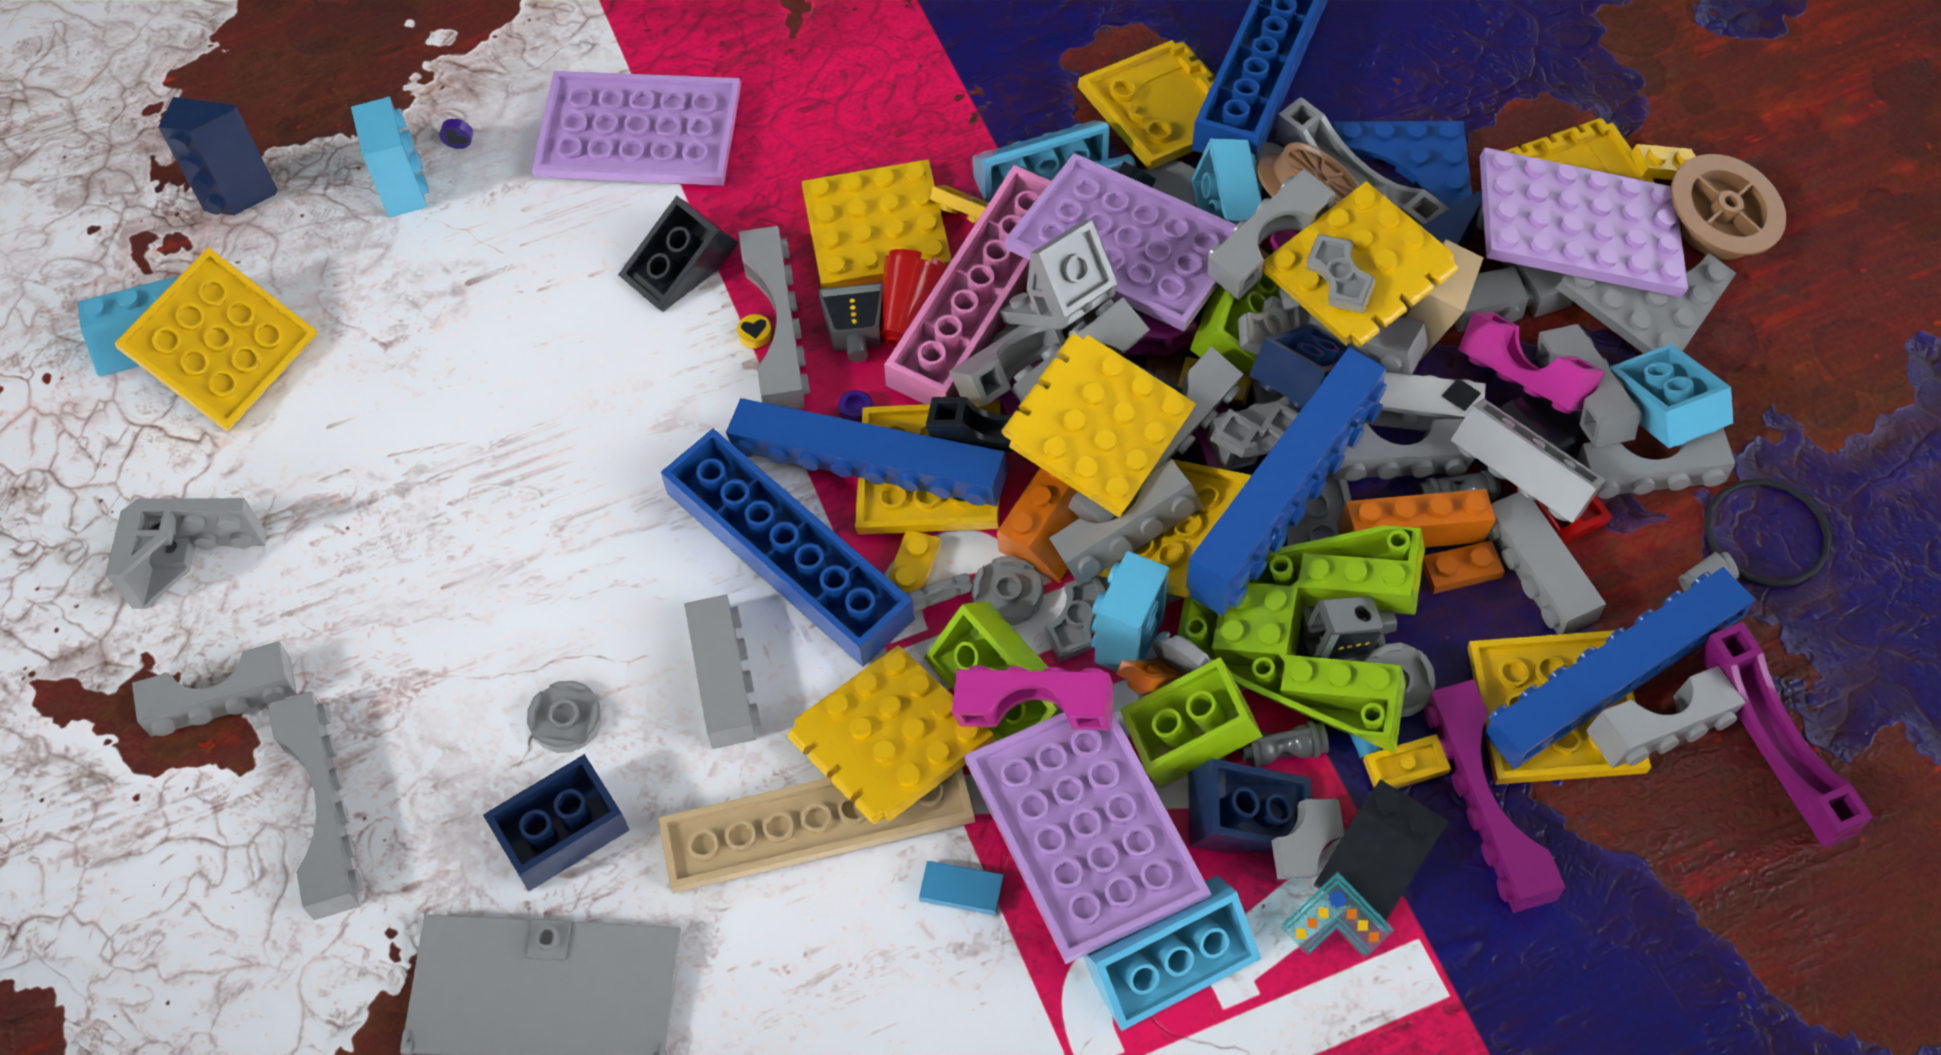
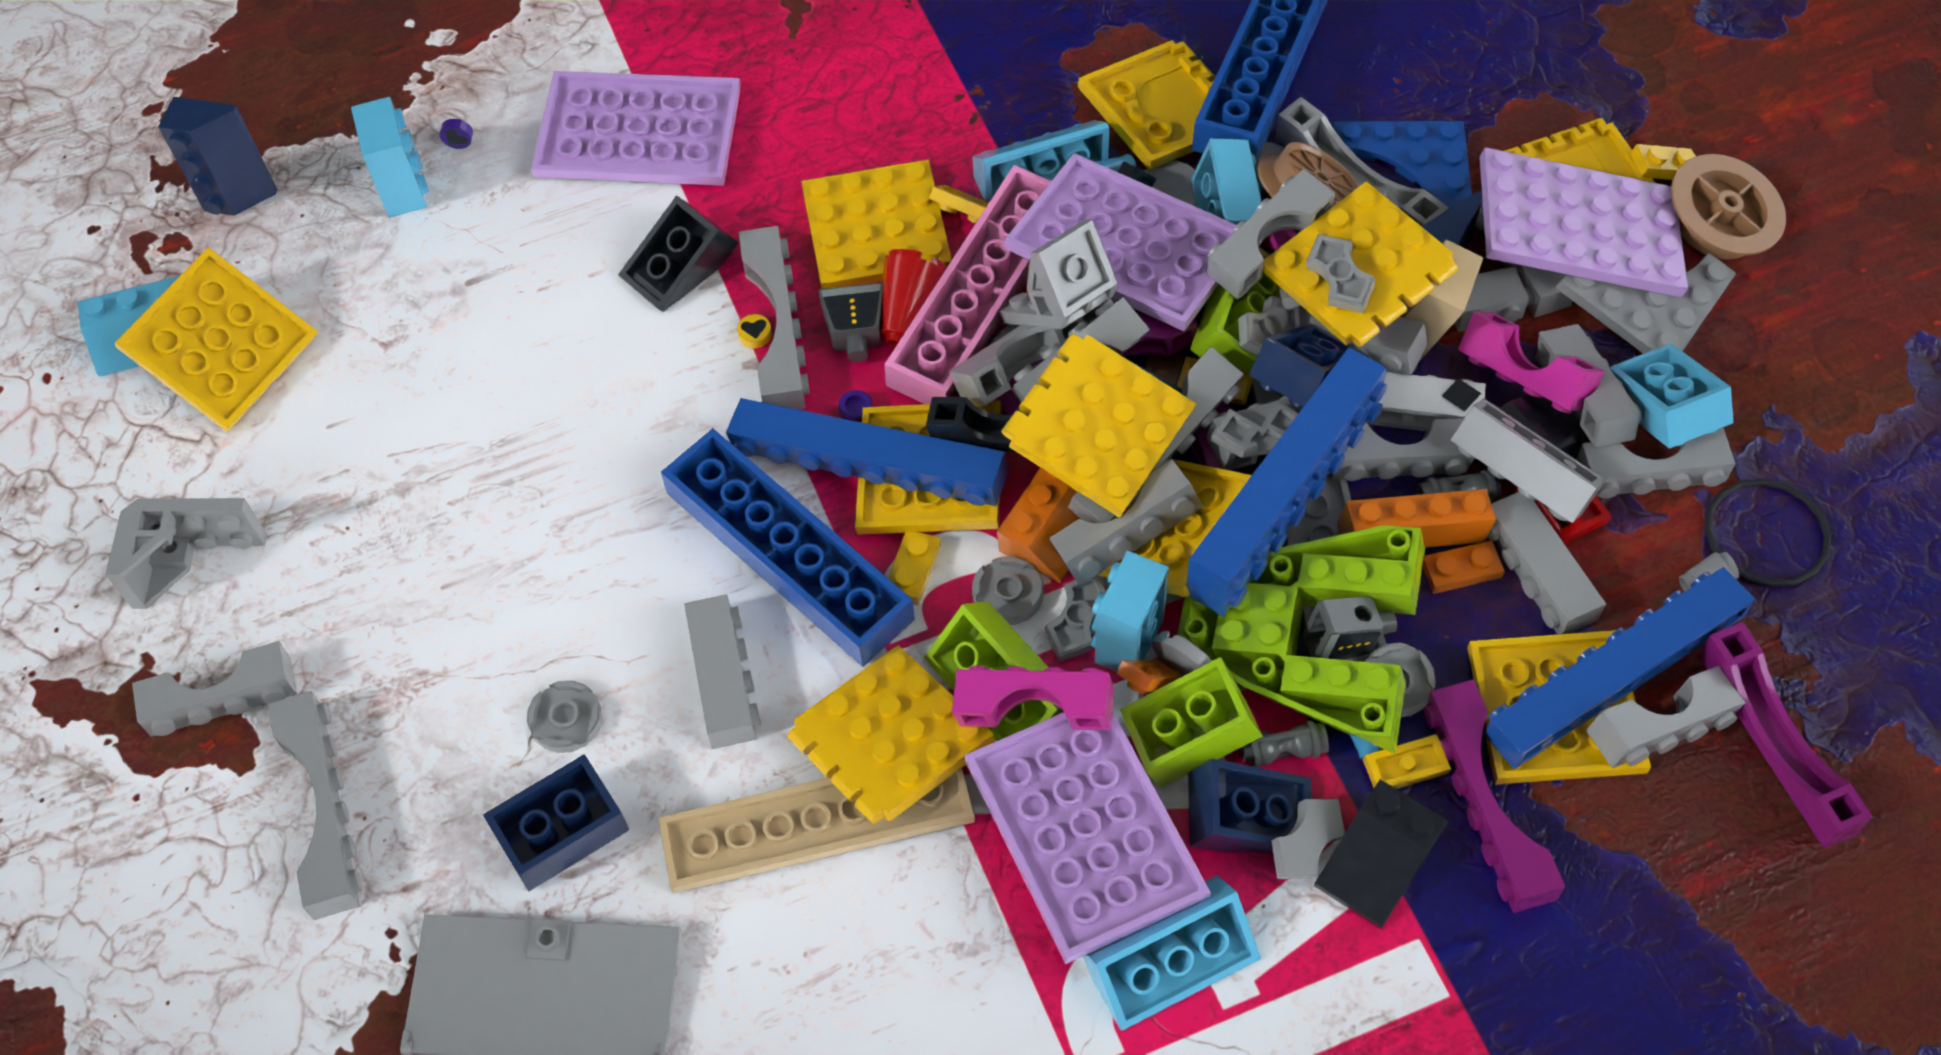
light grey axle [906,573,973,611] -> none
dark azure tile [919,861,1004,916] -> none
clear light blue tile [1280,871,1394,959] -> none

